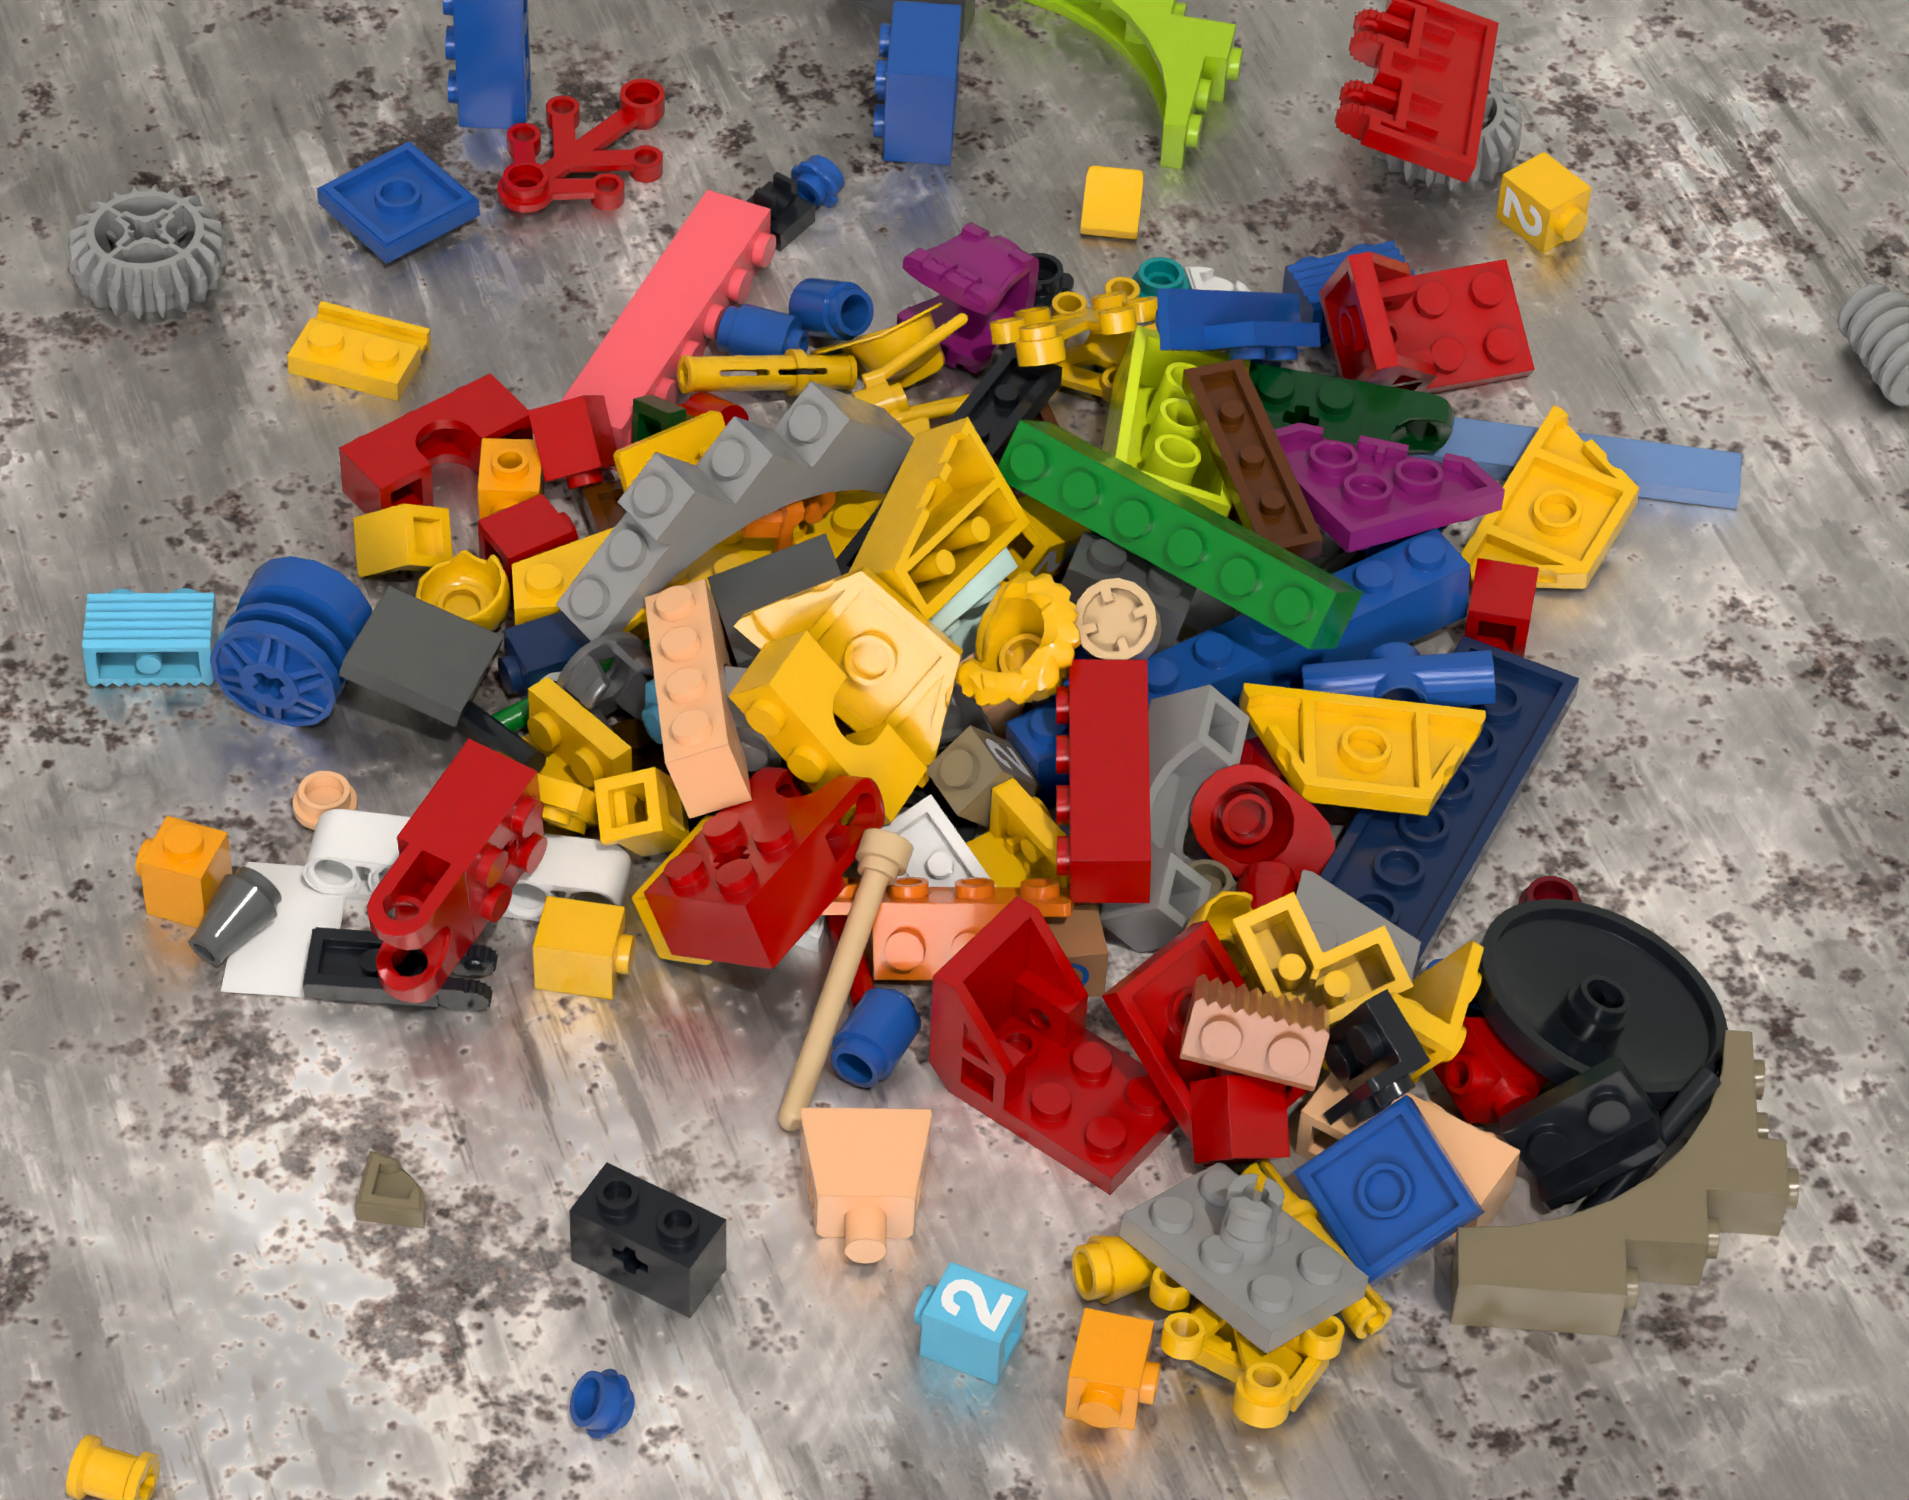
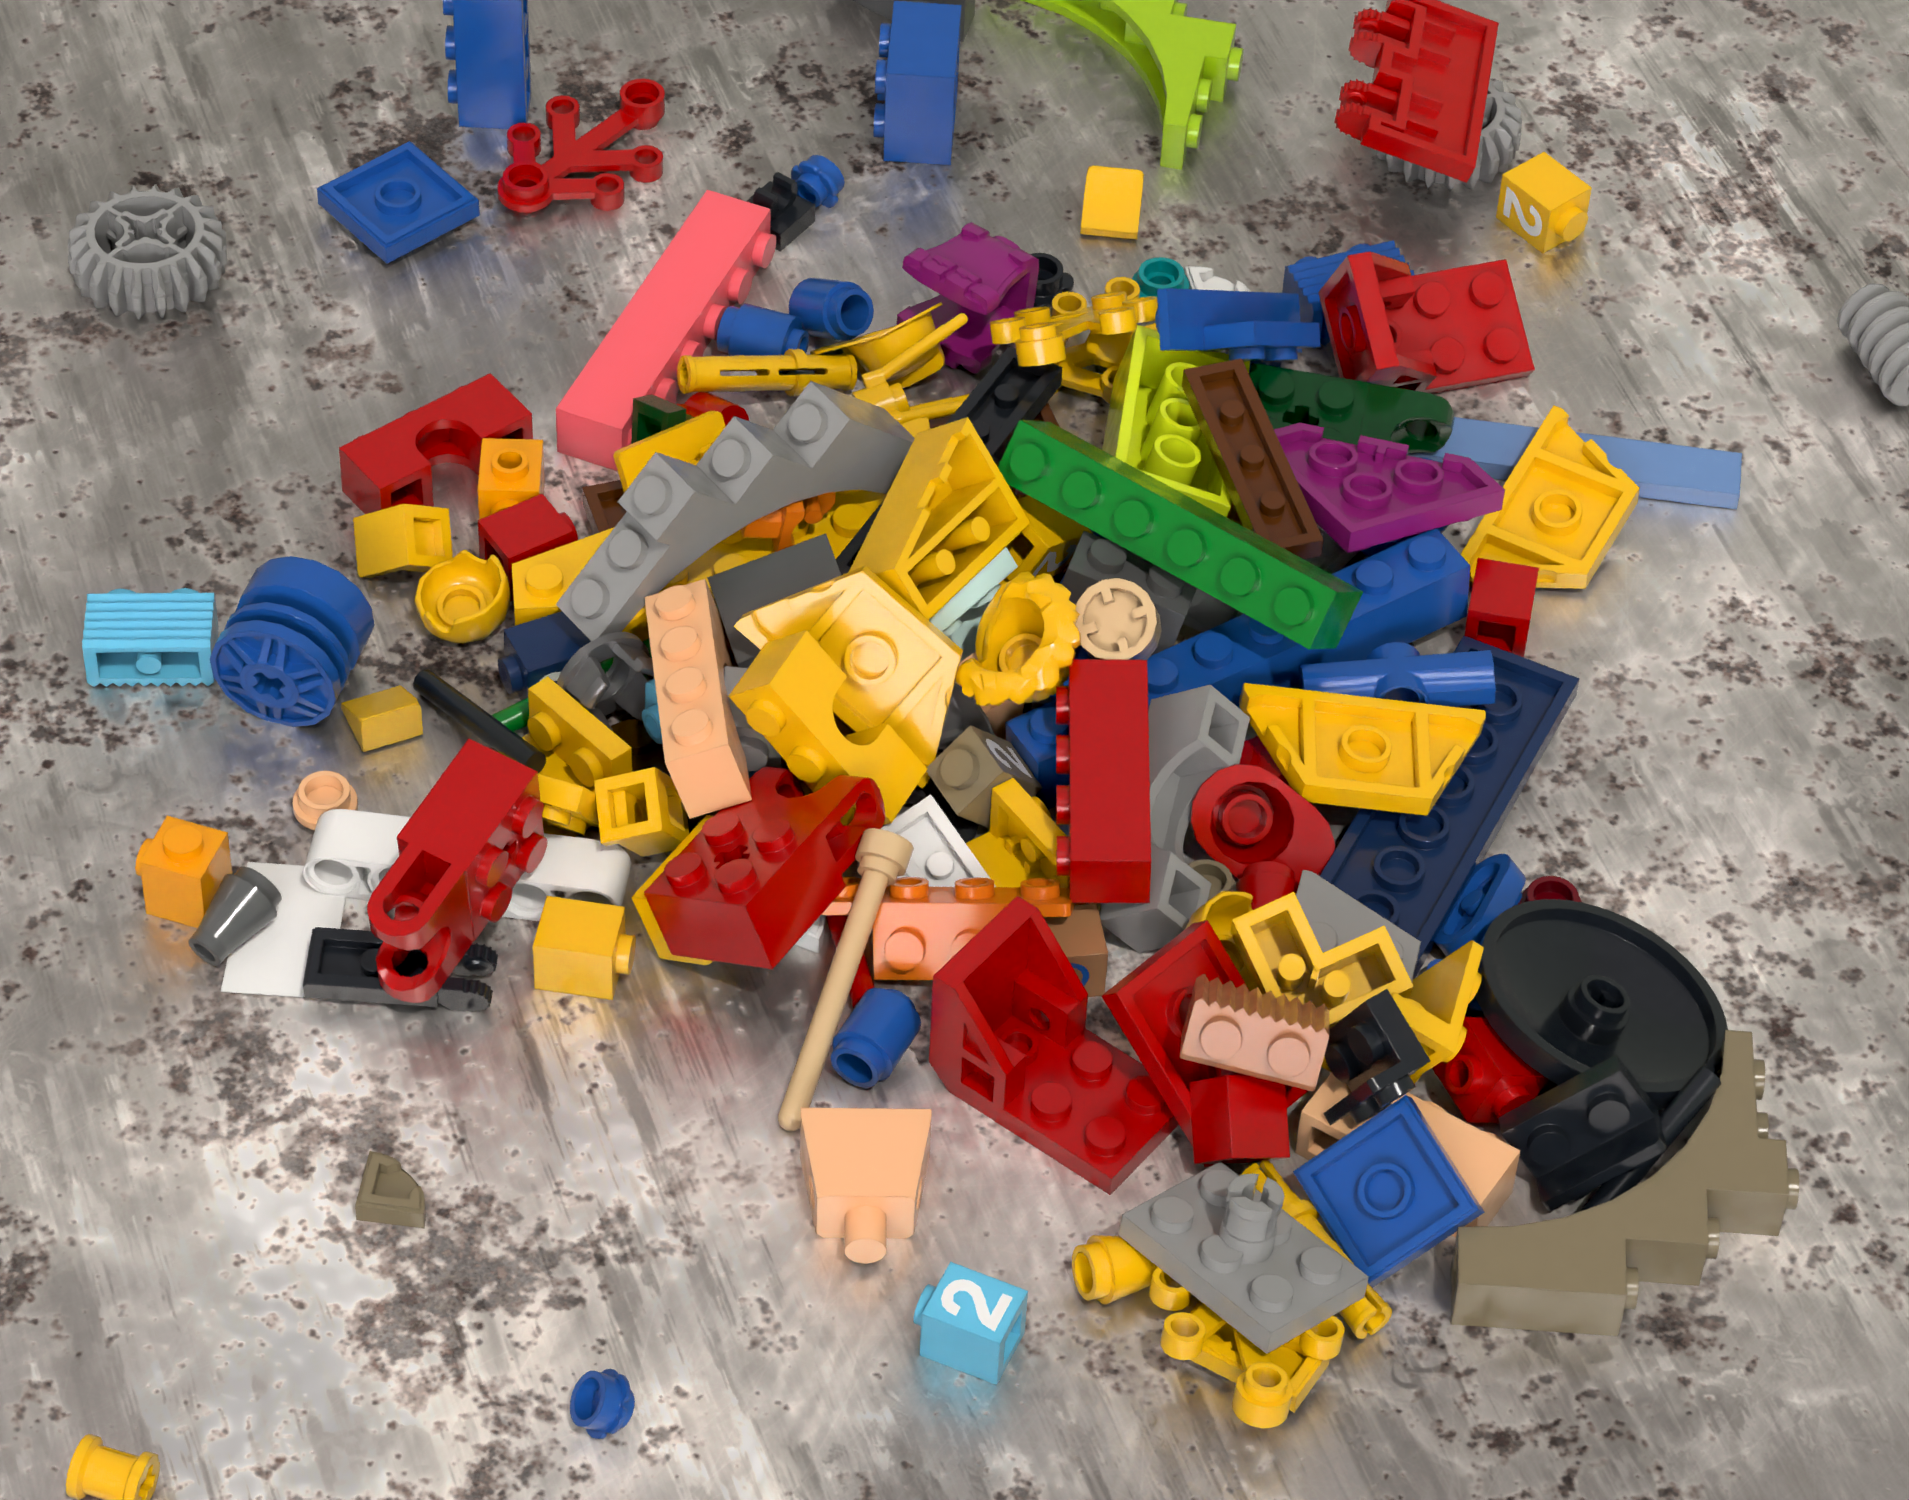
yellow plate [287,301,431,401] -> none
dark grey tile [338,586,504,727] -> none
red brick [528,395,617,490] -> none
black brick [569,1162,726,1318] -> none
light orange brick [1065,1308,1161,1431] -> none
none -> yellow slope [341,685,423,752]
none -> blue plate [1434,854,1526,957]

